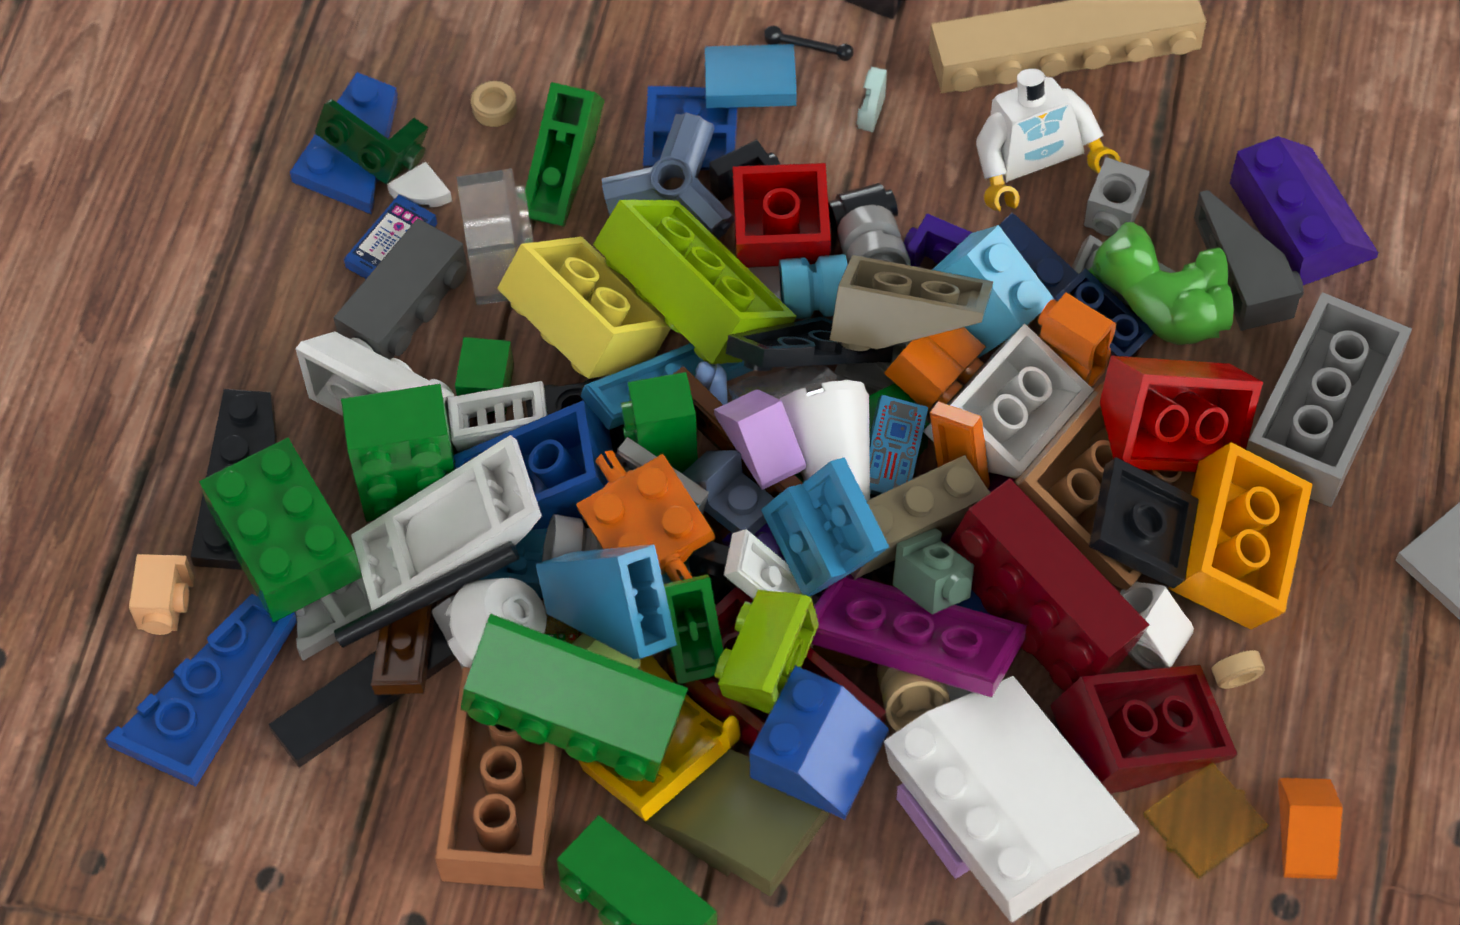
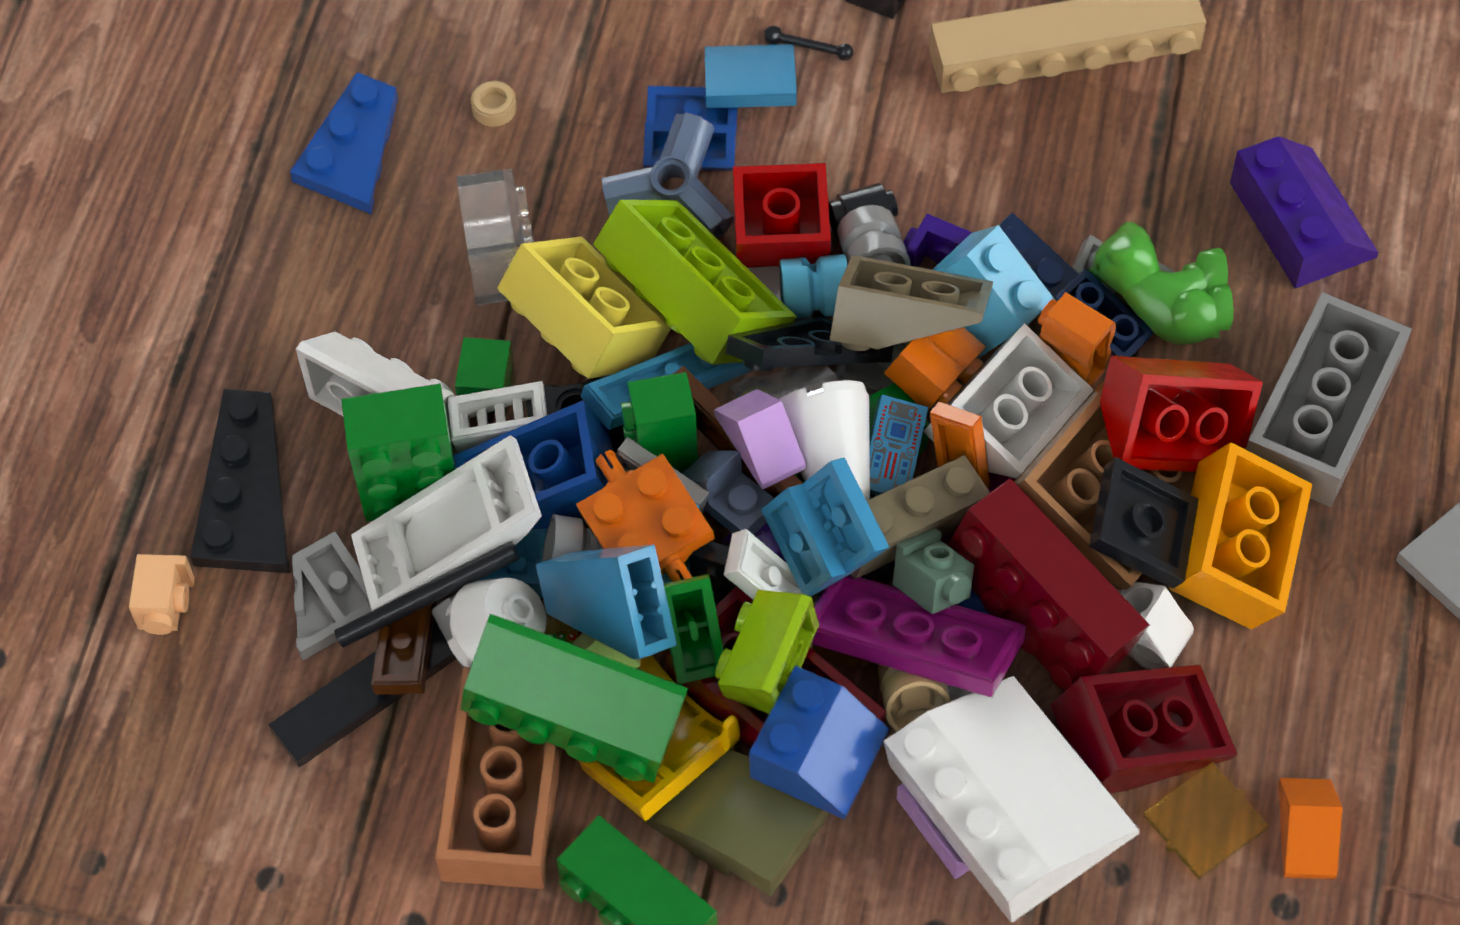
blue wing [105,594,297,787] -> none
green brick [199,437,362,623] -> none
dark green bracket [315,99,429,185] -> none
dark grey brick [333,218,467,360] -> none
tile [344,195,437,279] -> none
white tile [387,162,452,208] -> none
green slope [519,82,605,227] -> none
light blue arm [695,361,728,405] -> none
black bracket [709,139,781,202] -> none
light aqua tile [856,67,887,132] -> none
white torso [976,68,1121,212] -> none
light grey brick [1084,157,1150,236] -> none
dark grey slope [1194,190,1304,331] -> none
tan tile [1211,650,1265,689] -> none

